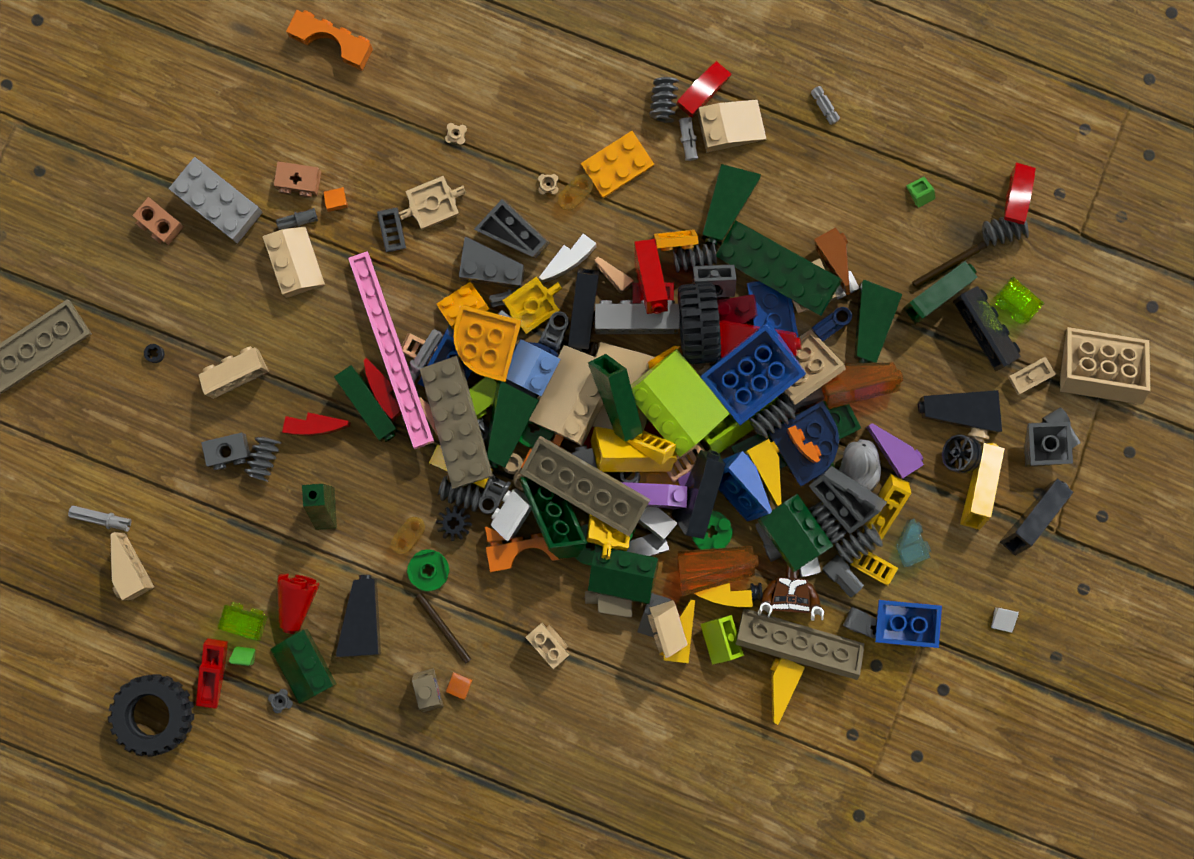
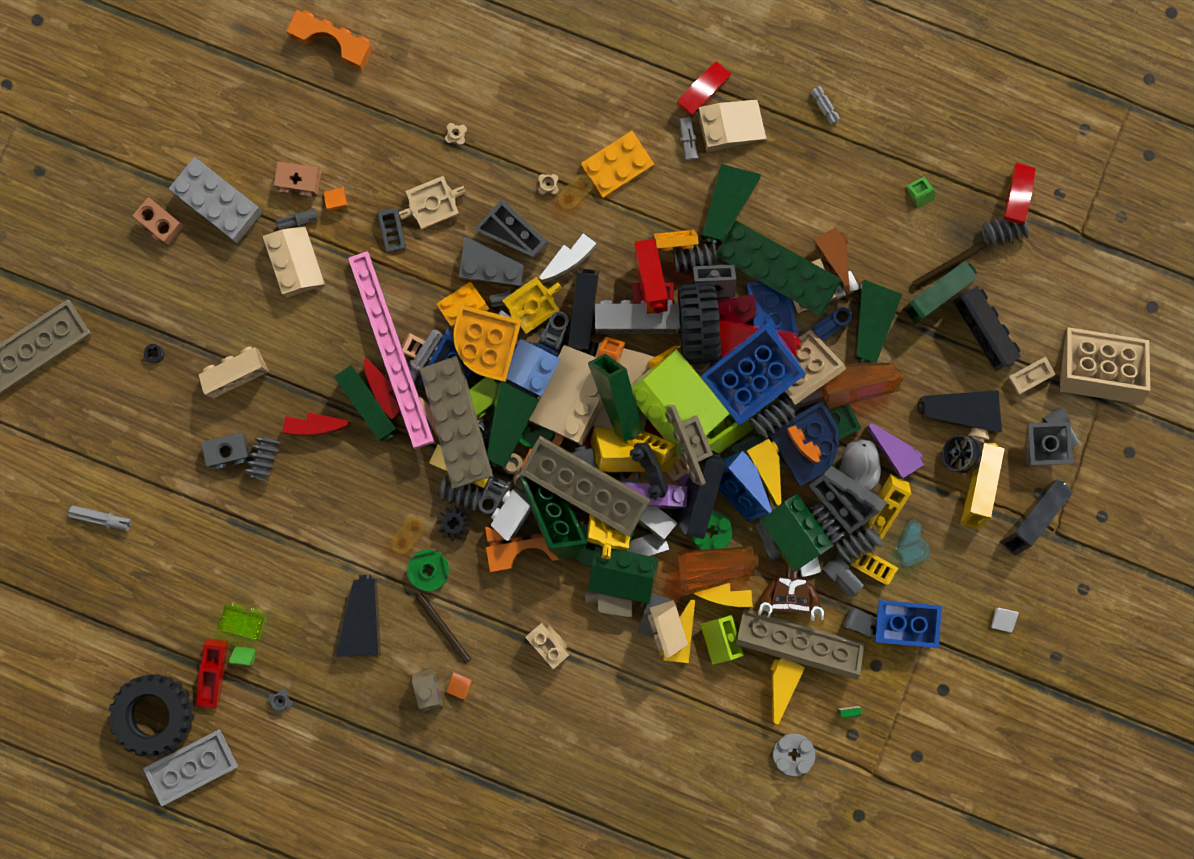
tan slope [111,532,154,600] -> none
dark green slope [270,629,337,704] -> none
red cone [277,574,319,634] -> none
dark green slope [302,484,337,530] -> none
light nougat slope [595,257,634,294] -> none
dark grey piece [649,77,679,123] -> none
black bush [750,583,762,602] -> none
clear neon green brick [993,277,1045,324] -> none
none -> light grey plate [143,729,239,807]
none -> orange slope [598,337,625,363]
none -> black piece [630,443,669,500]
none -> dark tan bracket [665,404,713,485]
none -> light grey plate [773,733,815,776]
none -> green tile [838,706,863,718]

